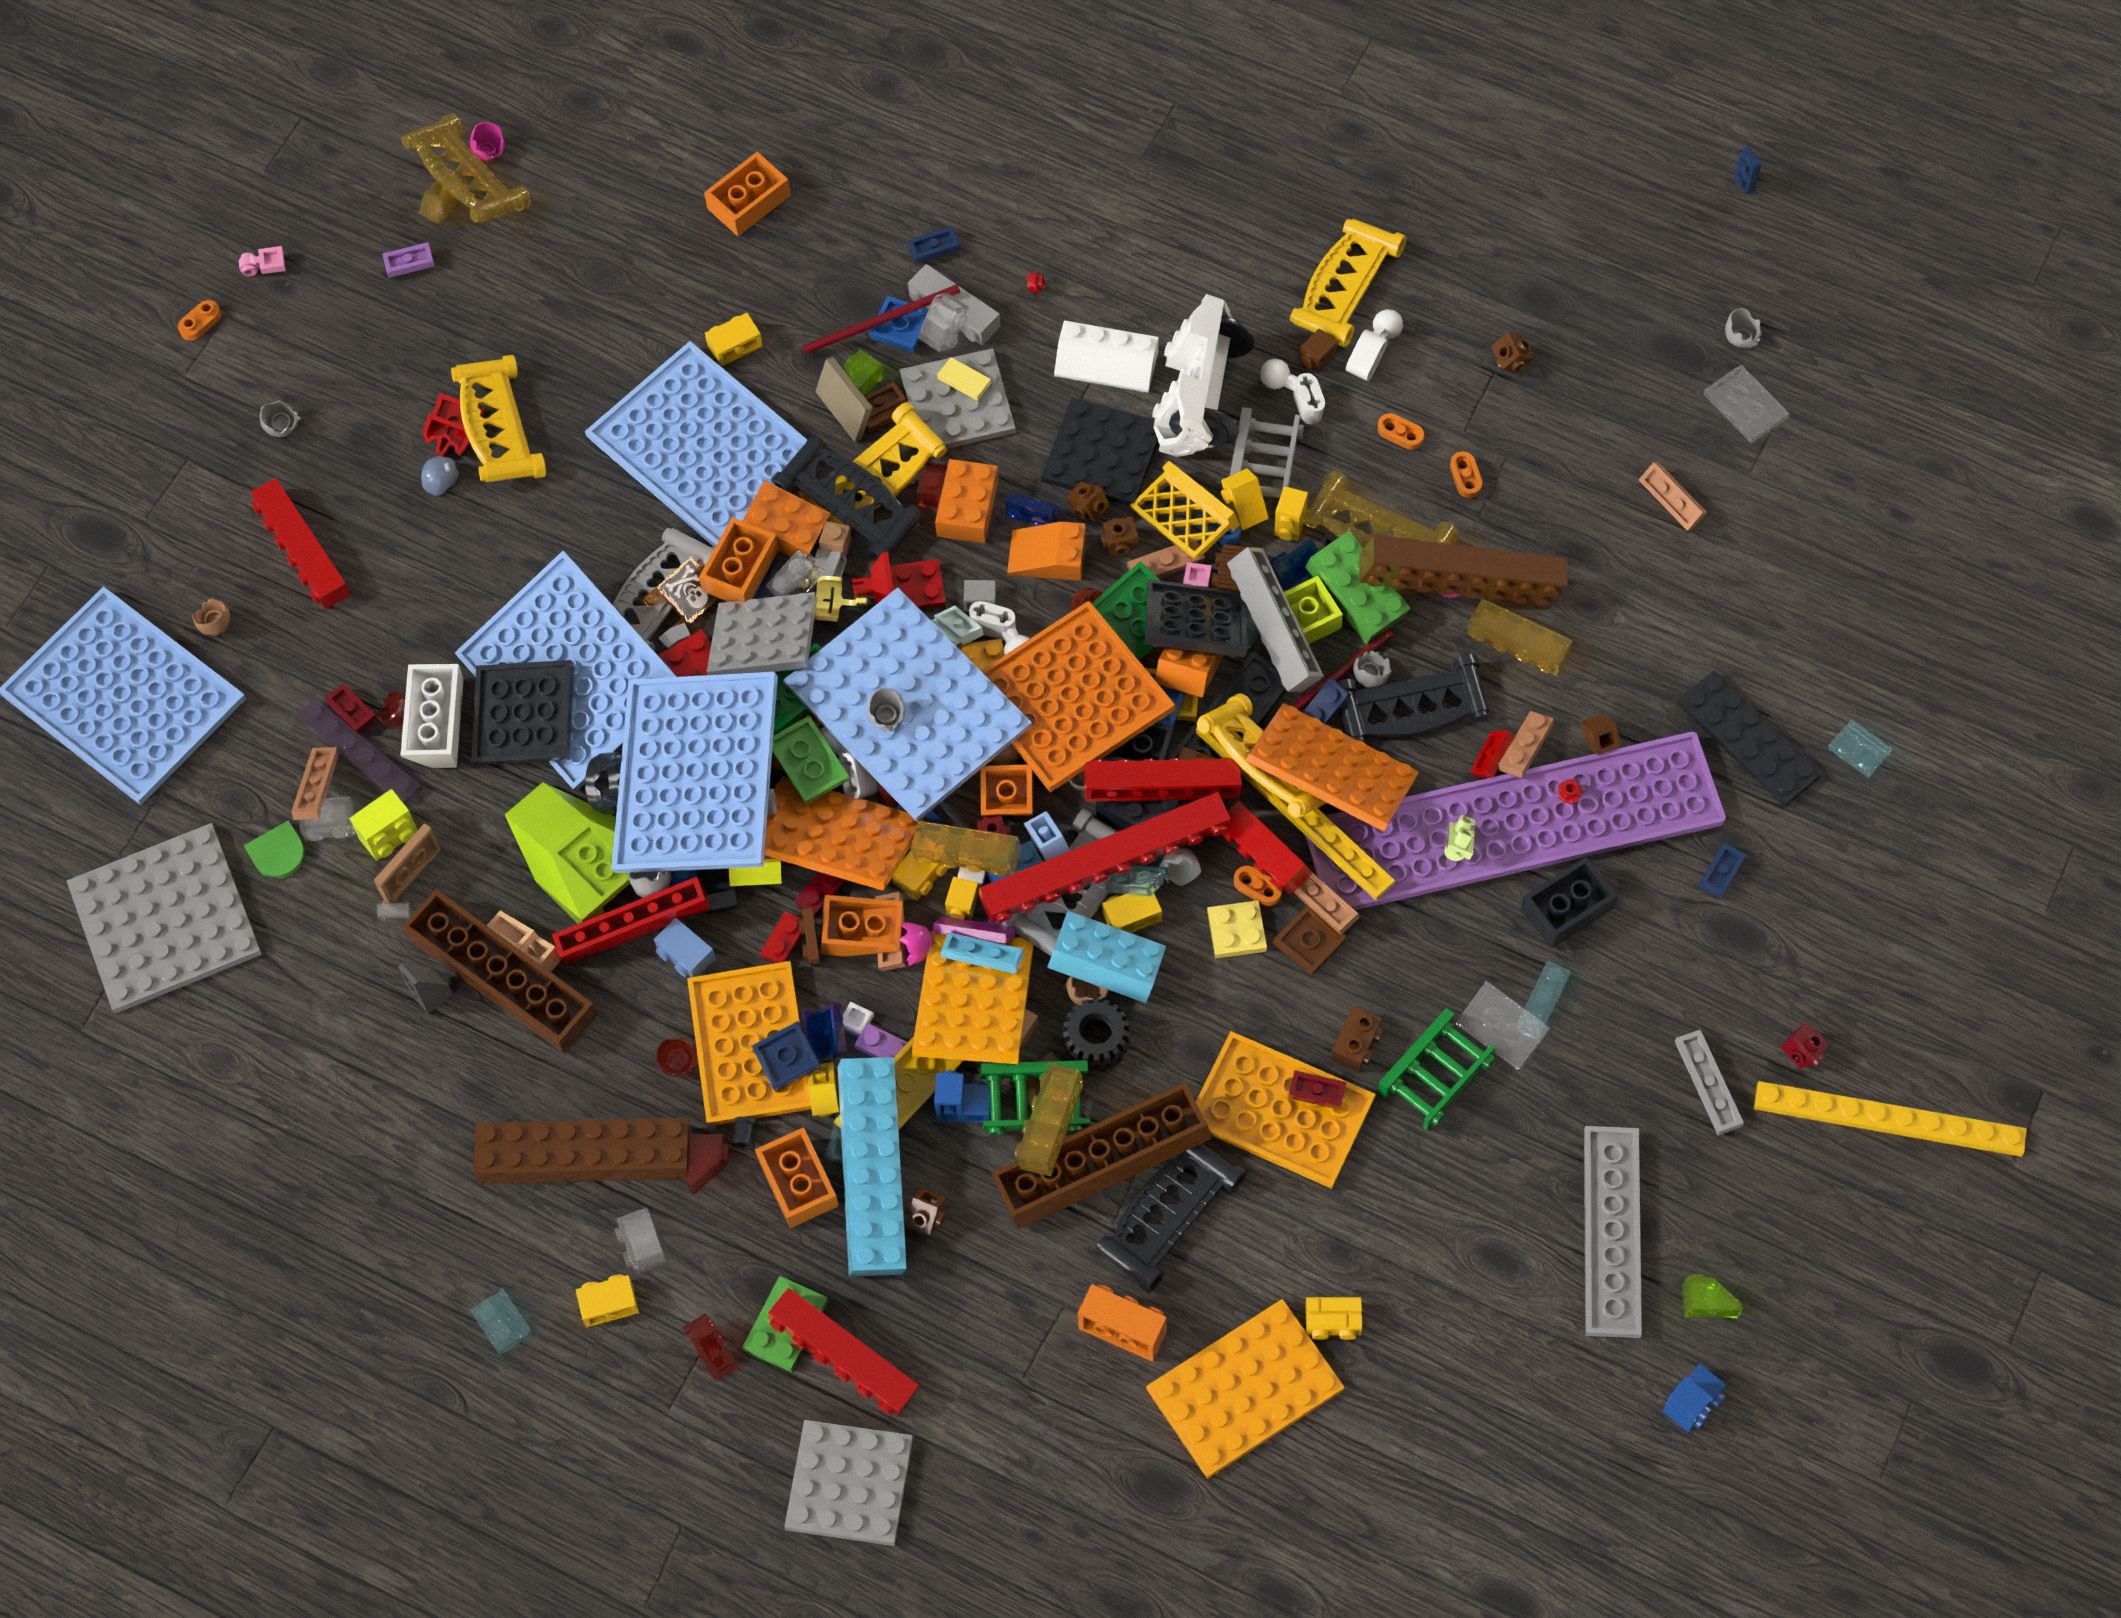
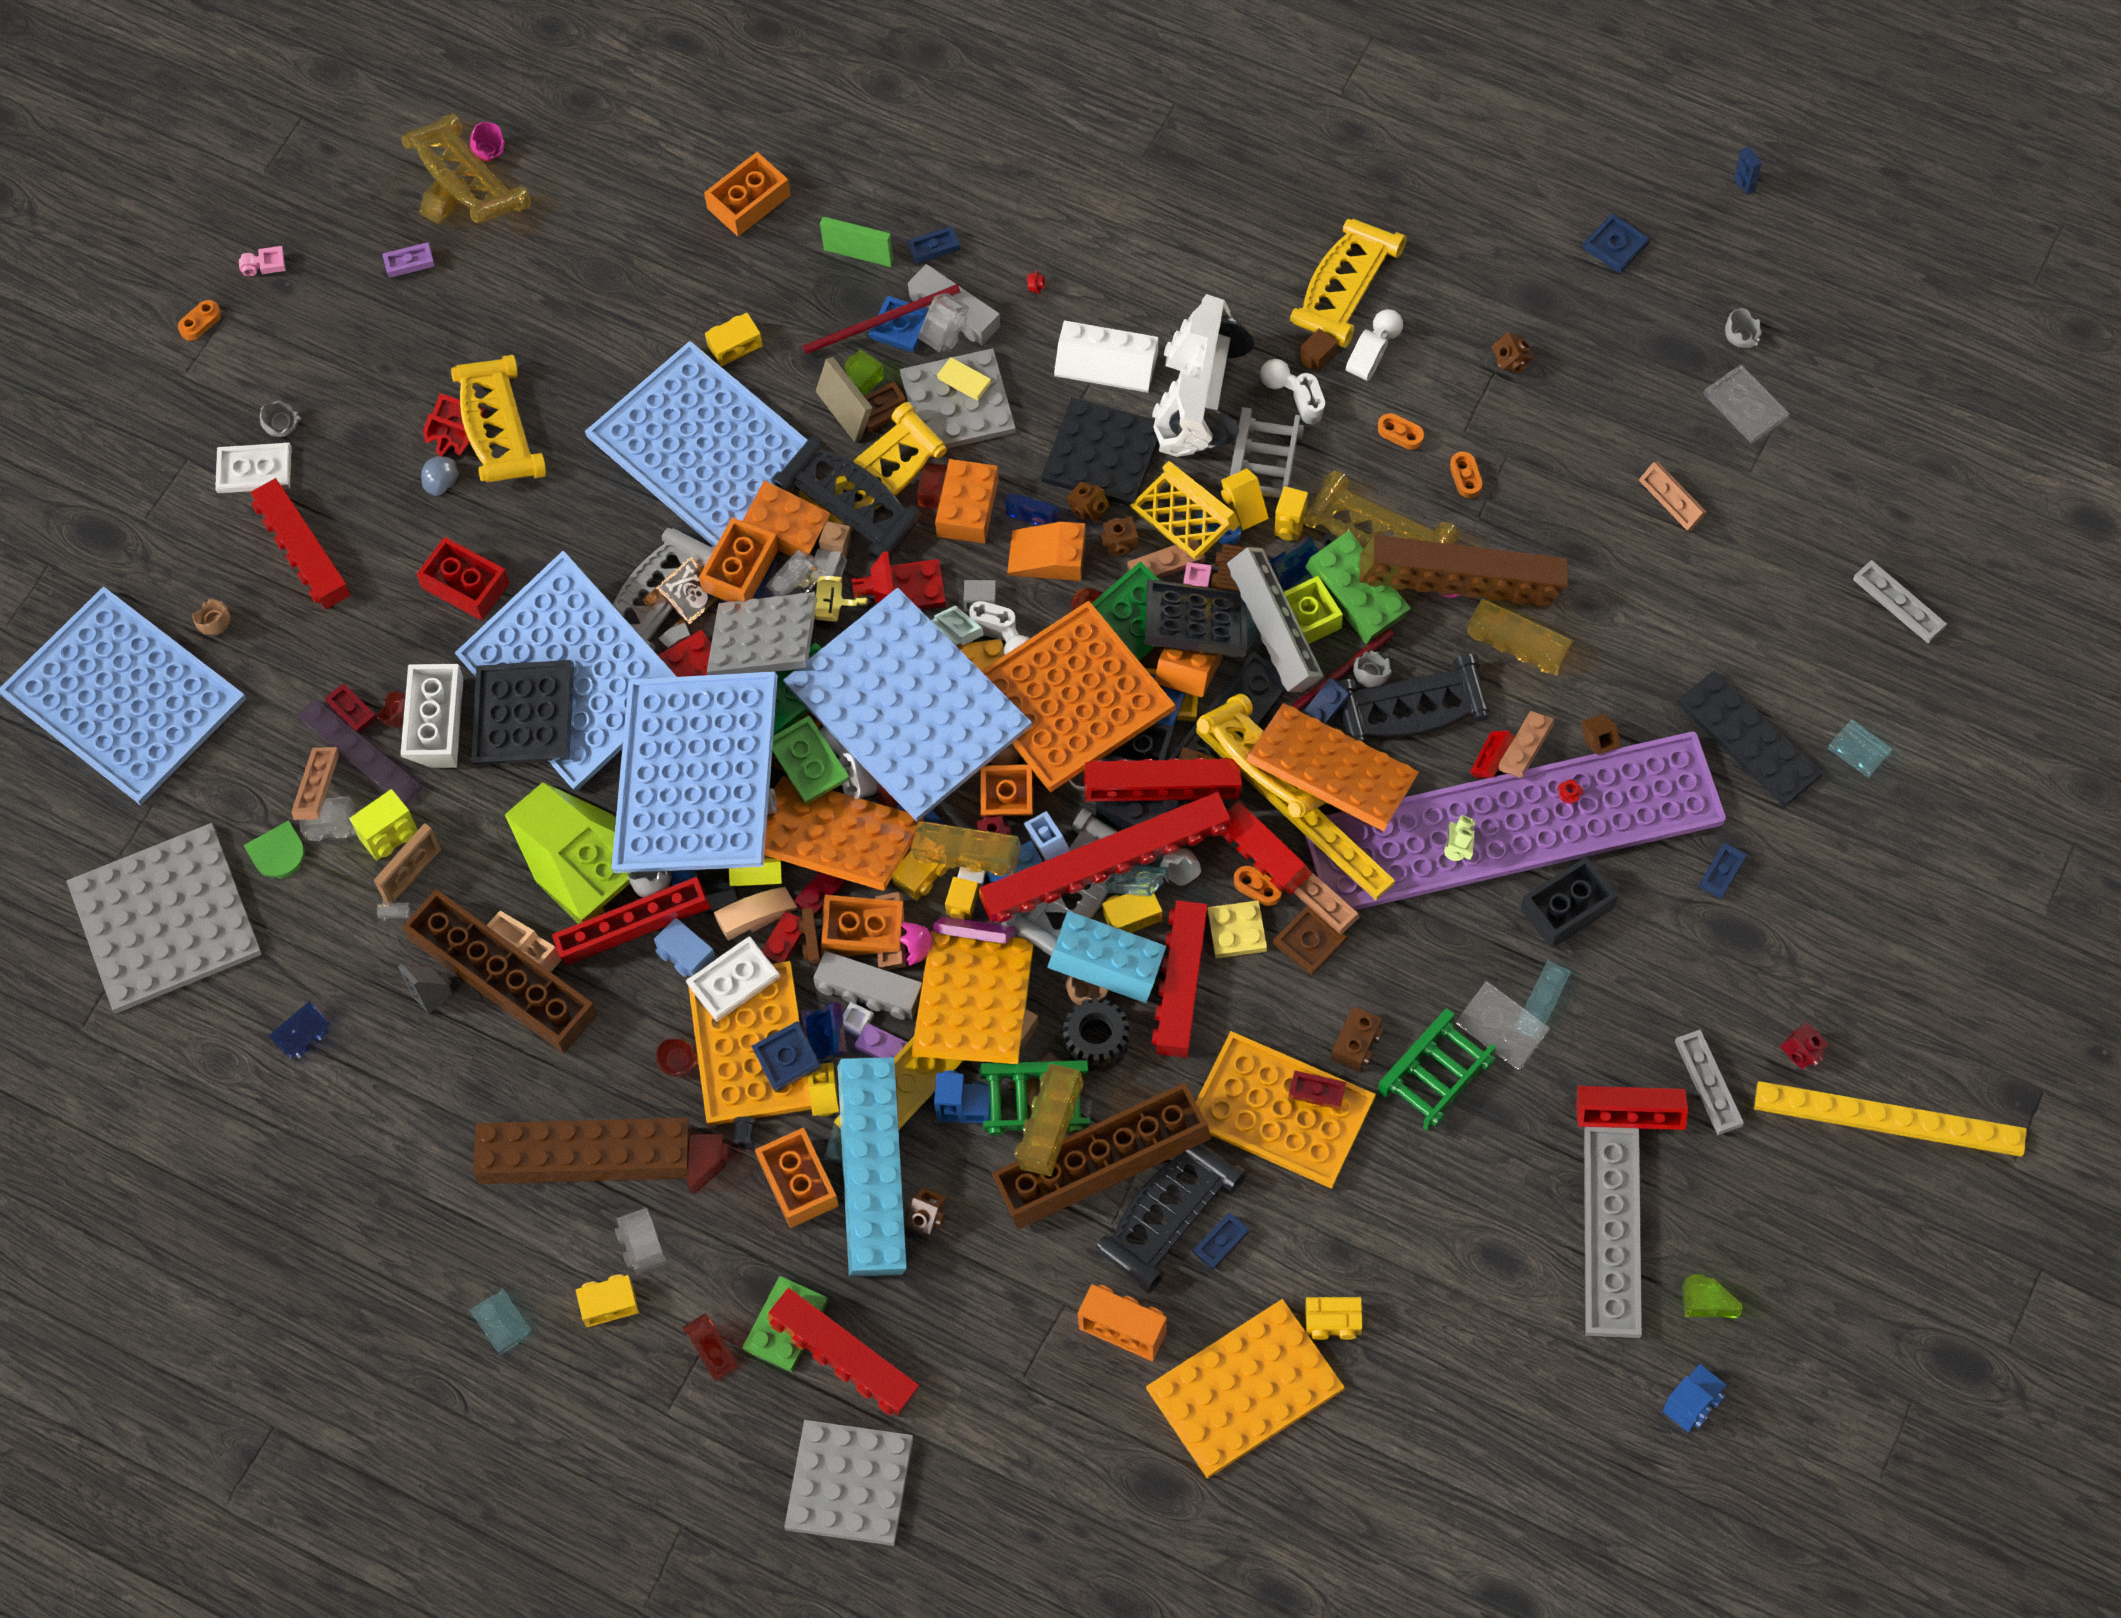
black piece [585,752,622,814] -> none
light grey hair [867,688,905,732] -> none
medium azure tile [941,932,1024,974] -> none
none -> white tile [216,443,291,493]
none -> clear blue bracket [268,1001,330,1059]
none -> red brick [416,537,510,621]
none -> white tile [686,936,781,1022]
none -> light nougat slope [714,887,797,941]
none -> light grey brick [813,951,922,1020]
none -> bright green tile [820,217,894,267]
none -> red brick [1152,900,1207,1058]
none -> dark blue plate [1193,1212,1249,1270]
none -> red brick [1576,1086,1688,1130]
none -> dark blue tile [1582,213,1650,274]
none -> light grey plate [1853,560,1947,644]

